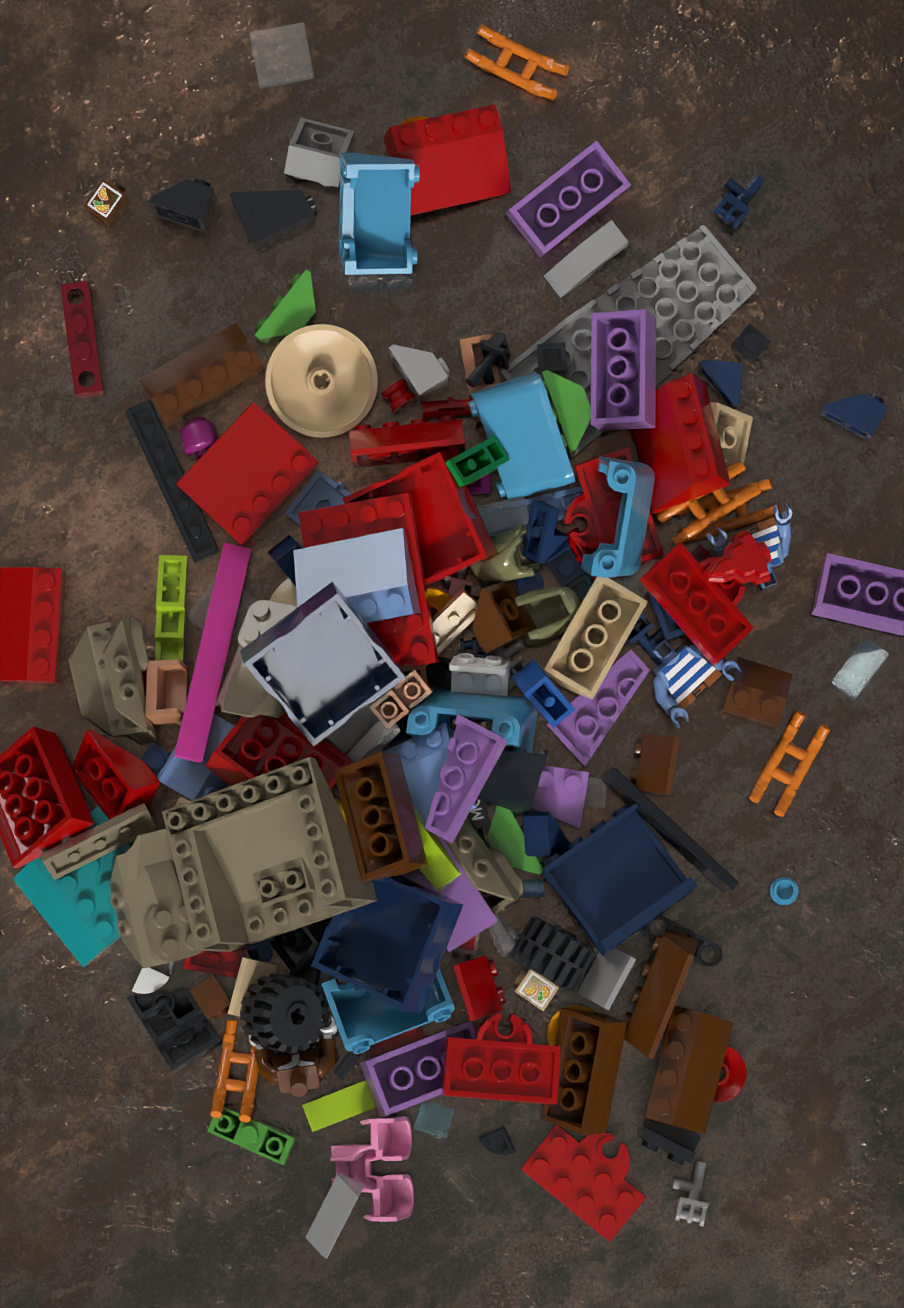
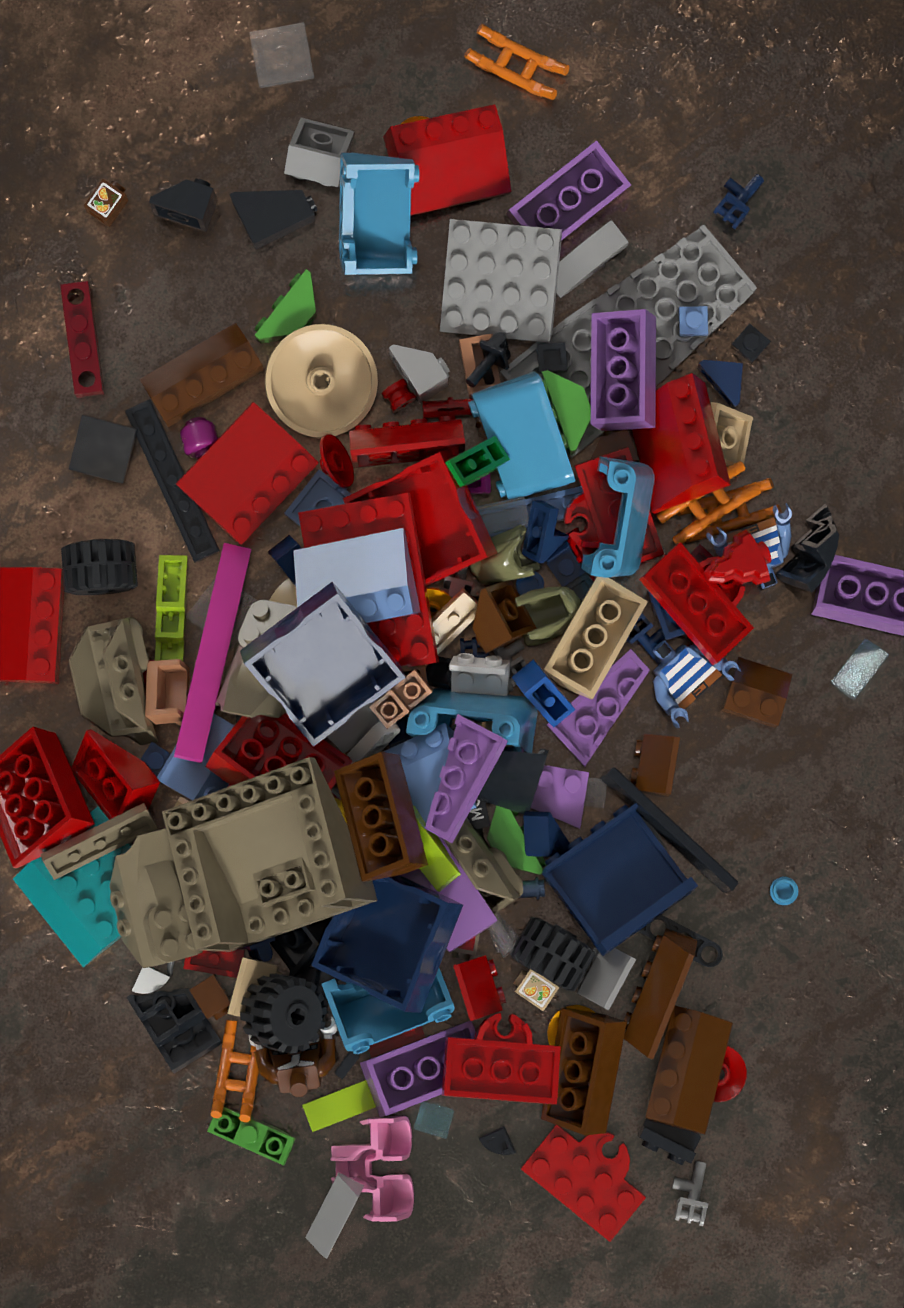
orange piece [749,710,831,817] -> none
dark blue slope [820,393,888,440] -> none
none -> black wheel [61,539,138,595]
none -> black tile [69,414,138,484]
none -> red dish [320,434,354,488]
none -> light grey plate [440,219,562,343]
none -> medium blue plate [679,306,708,337]
none -> black slope [776,504,839,593]

